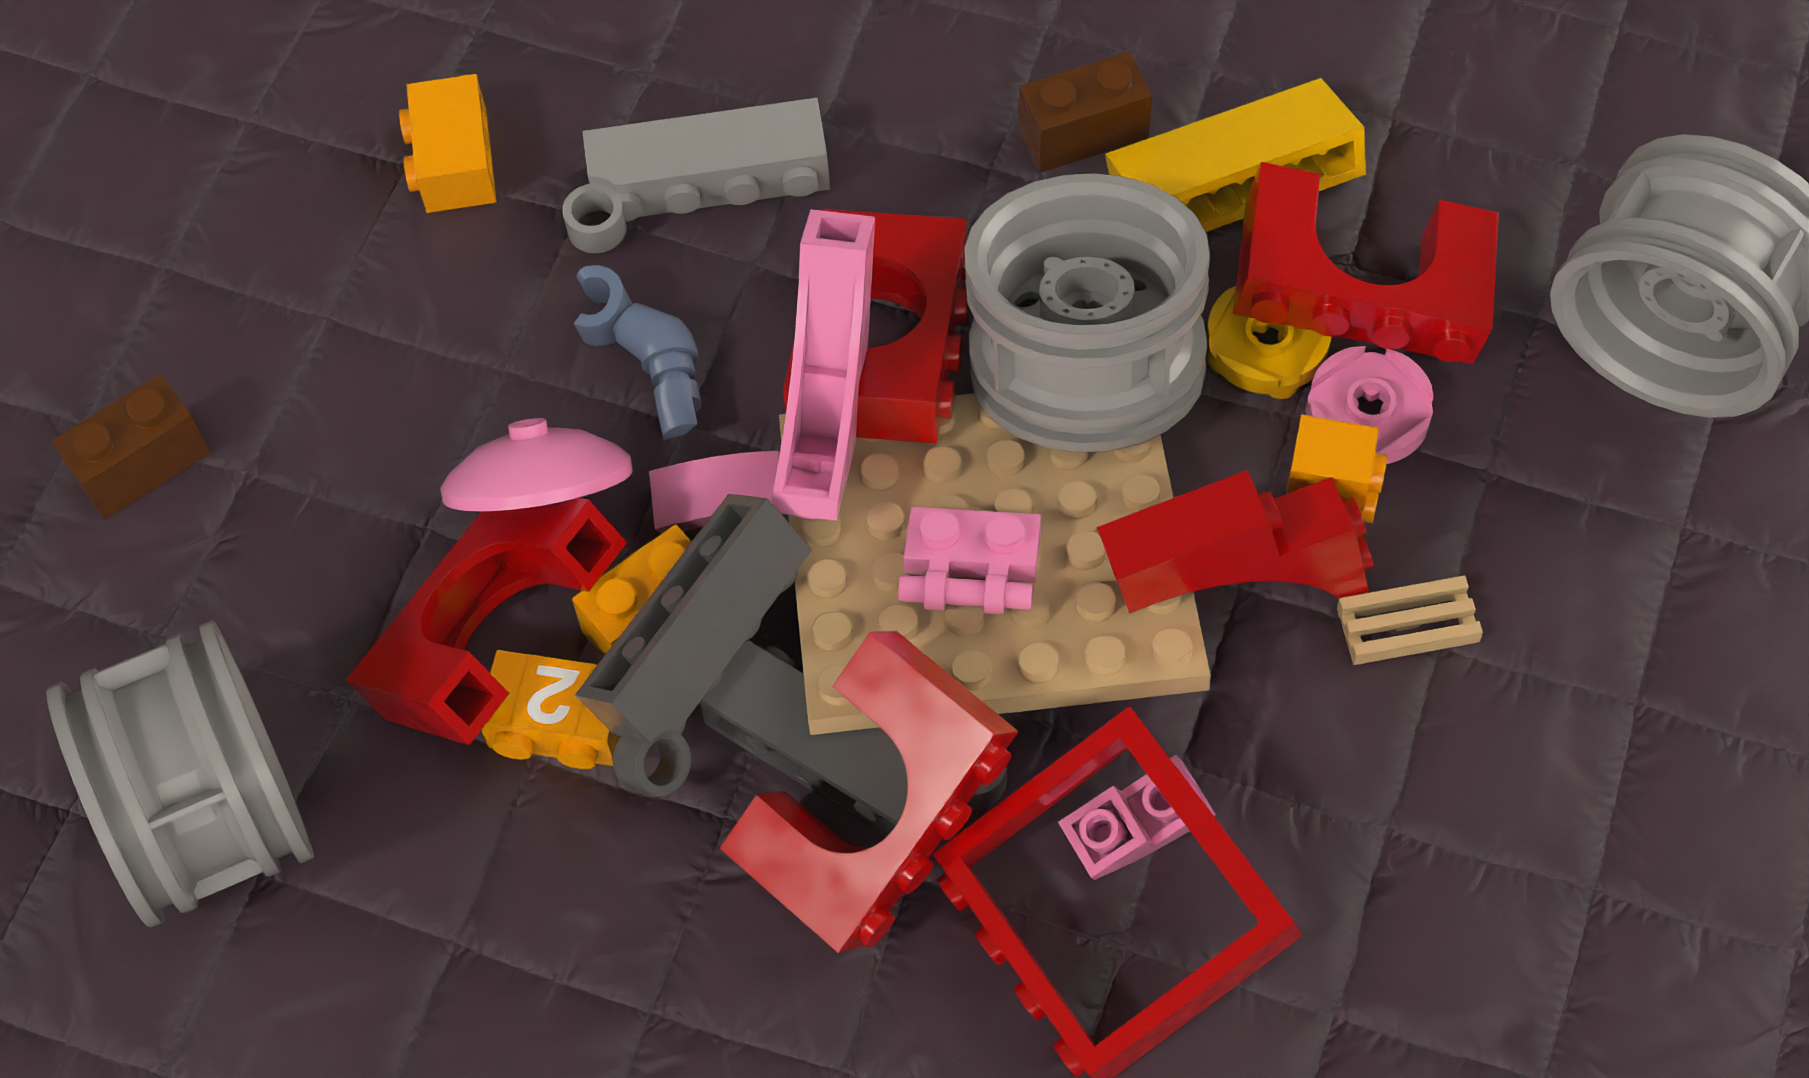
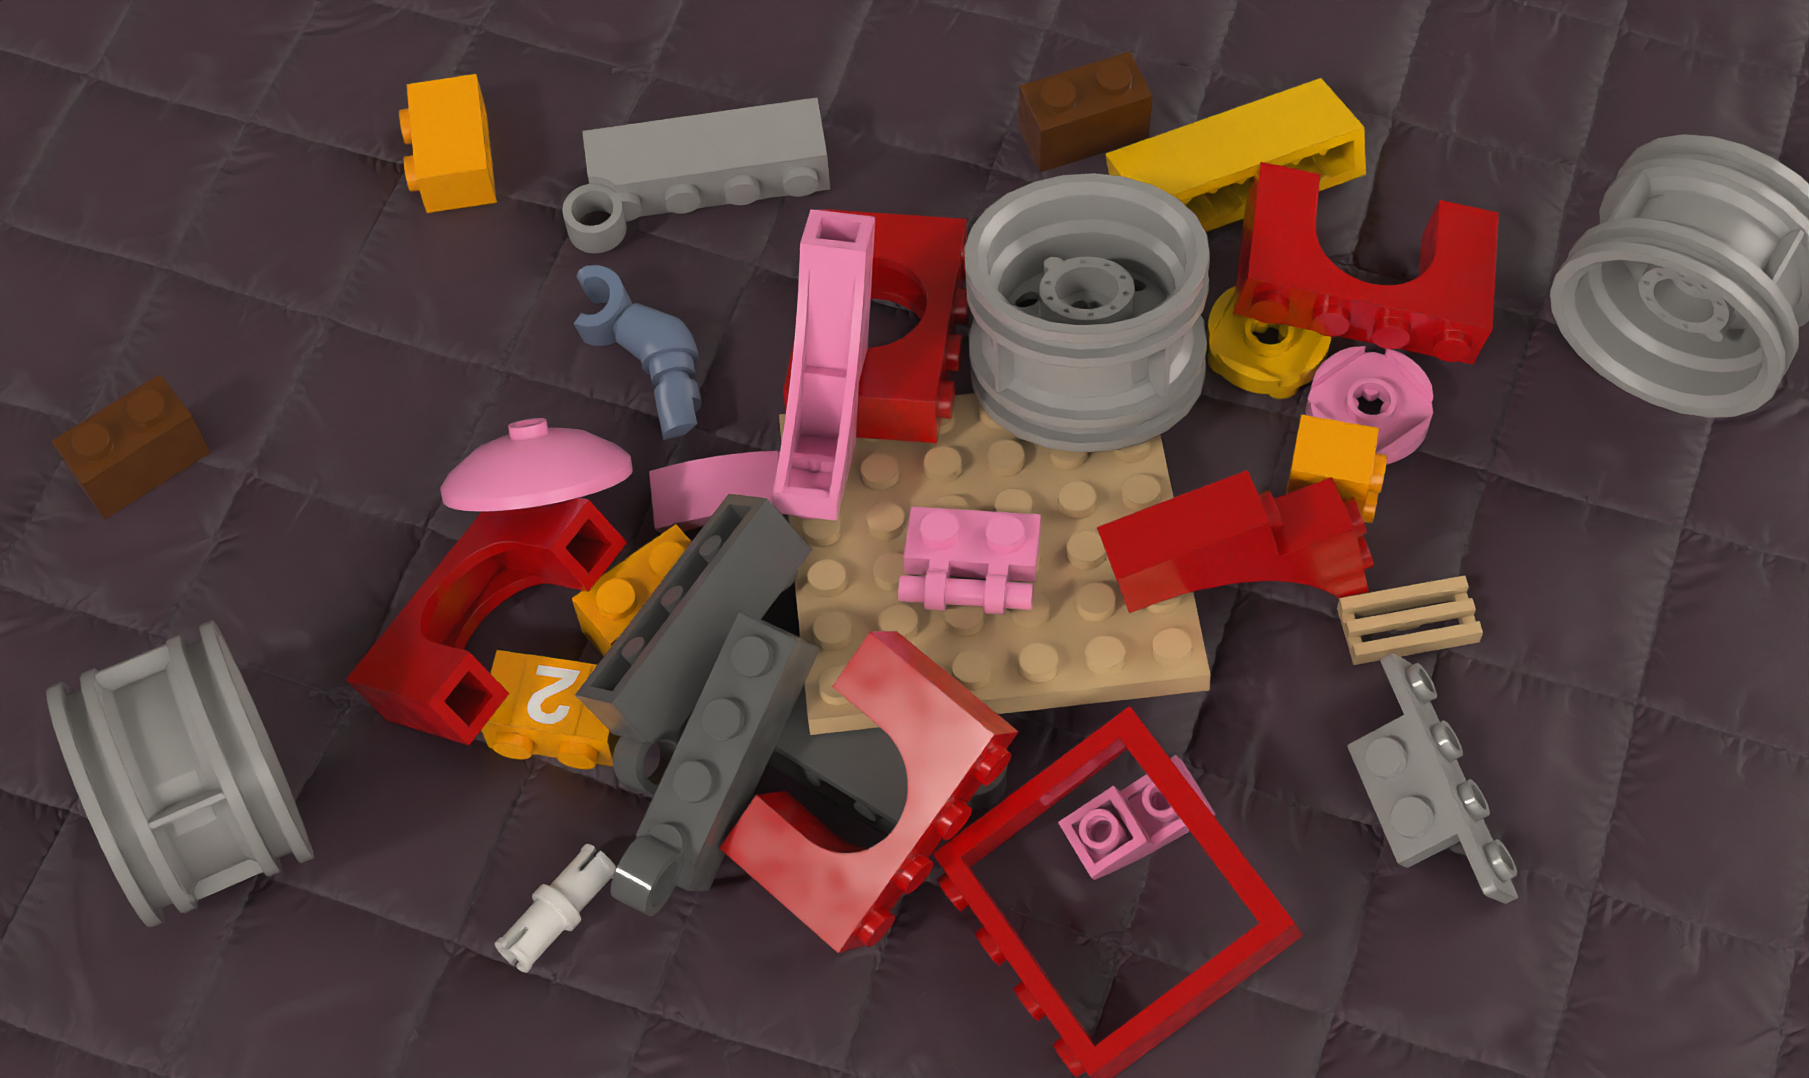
none -> white pin [495,844,616,973]
none -> dark grey hinge [611,612,821,916]
none -> light grey bracket [1347,652,1518,904]

